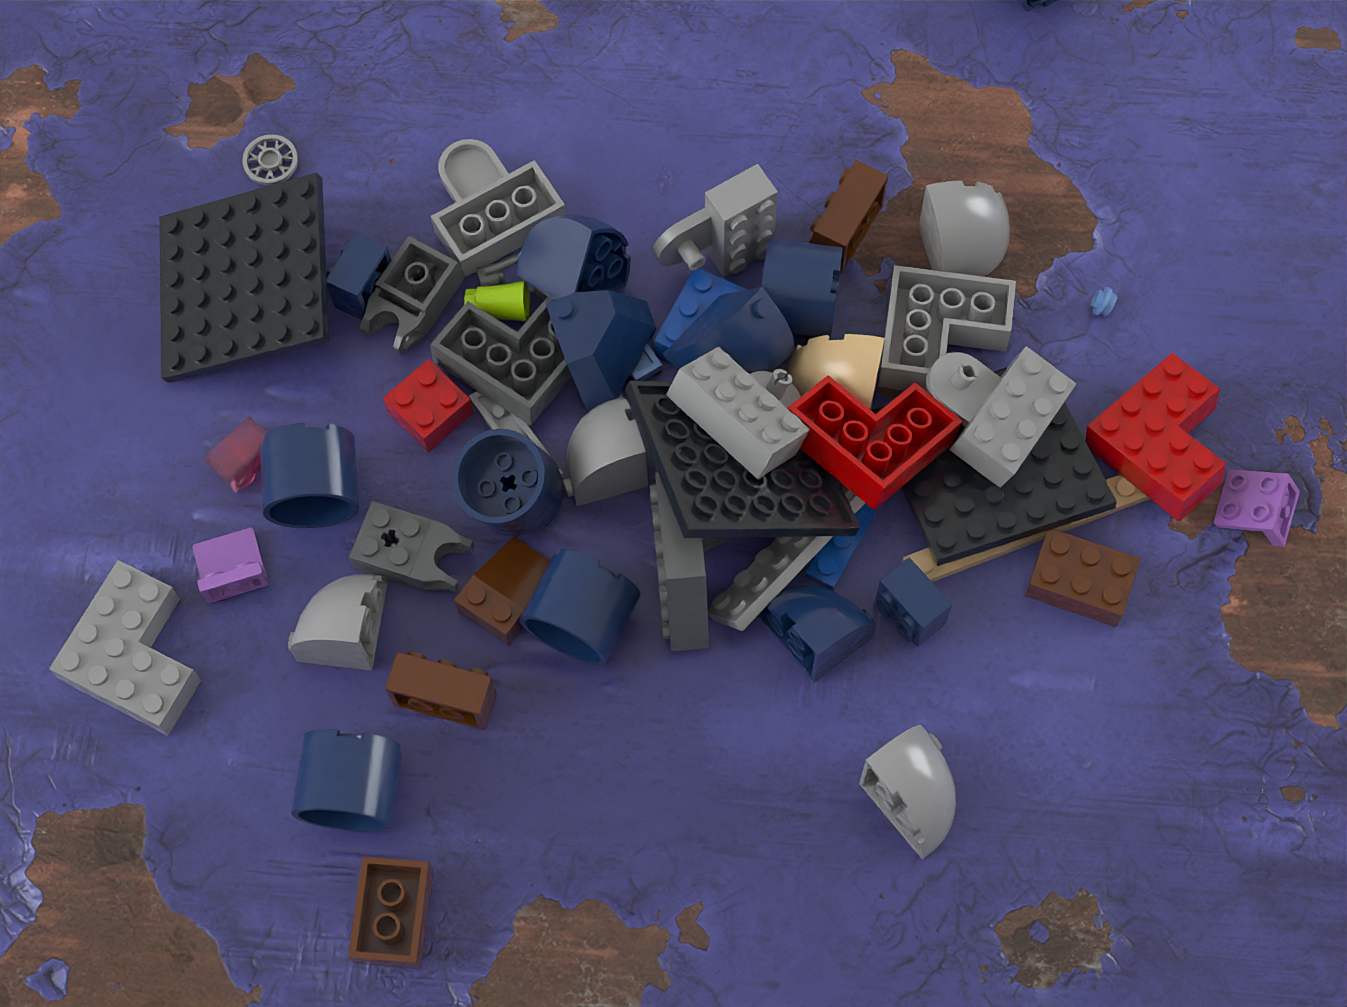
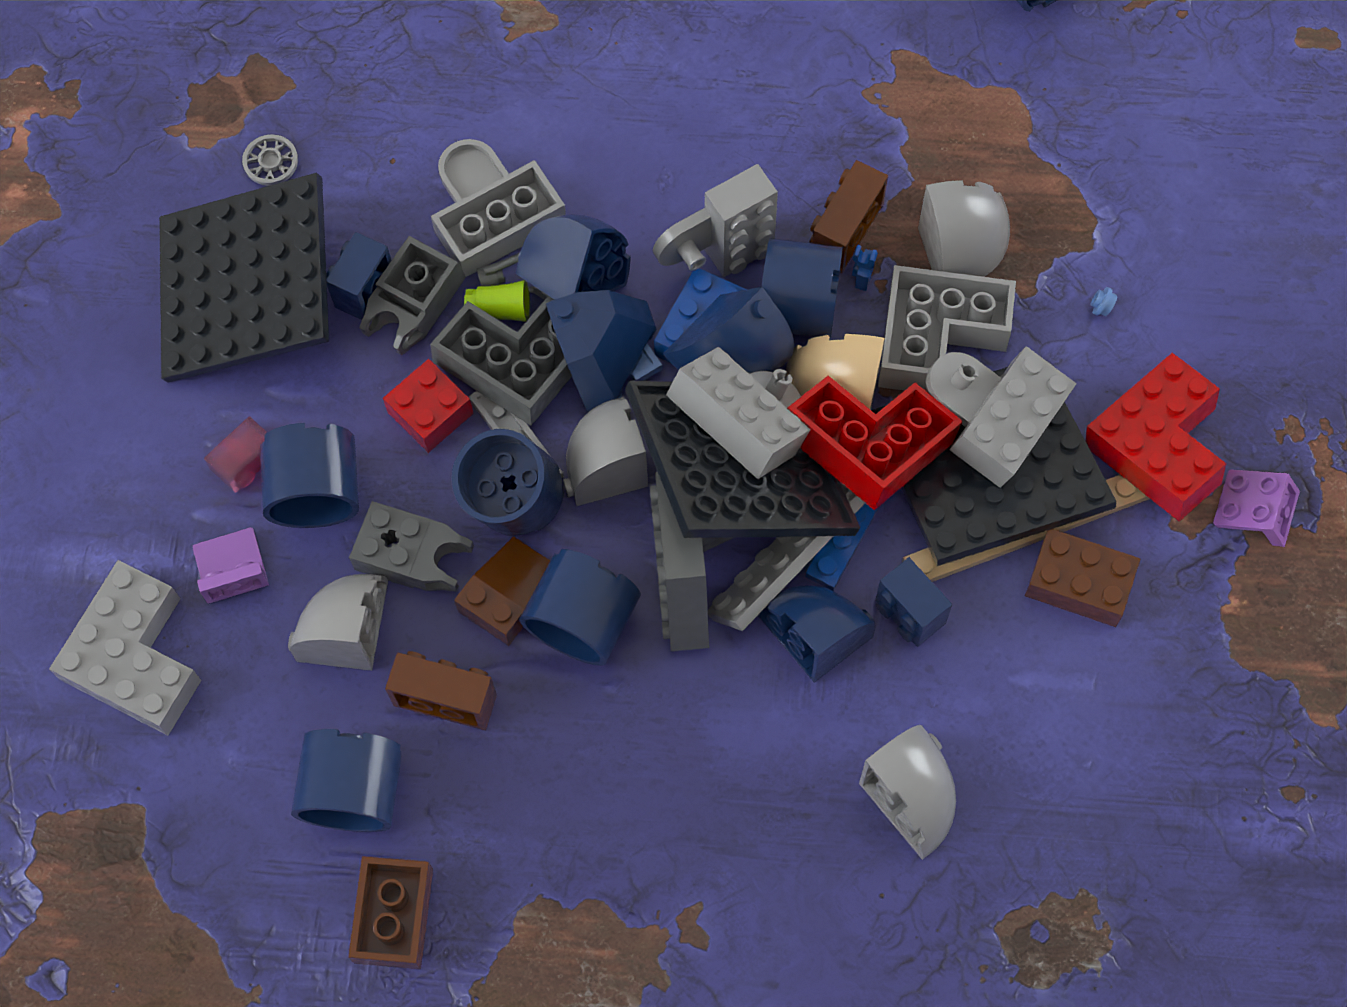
none -> blue plate [852,245,878,291]

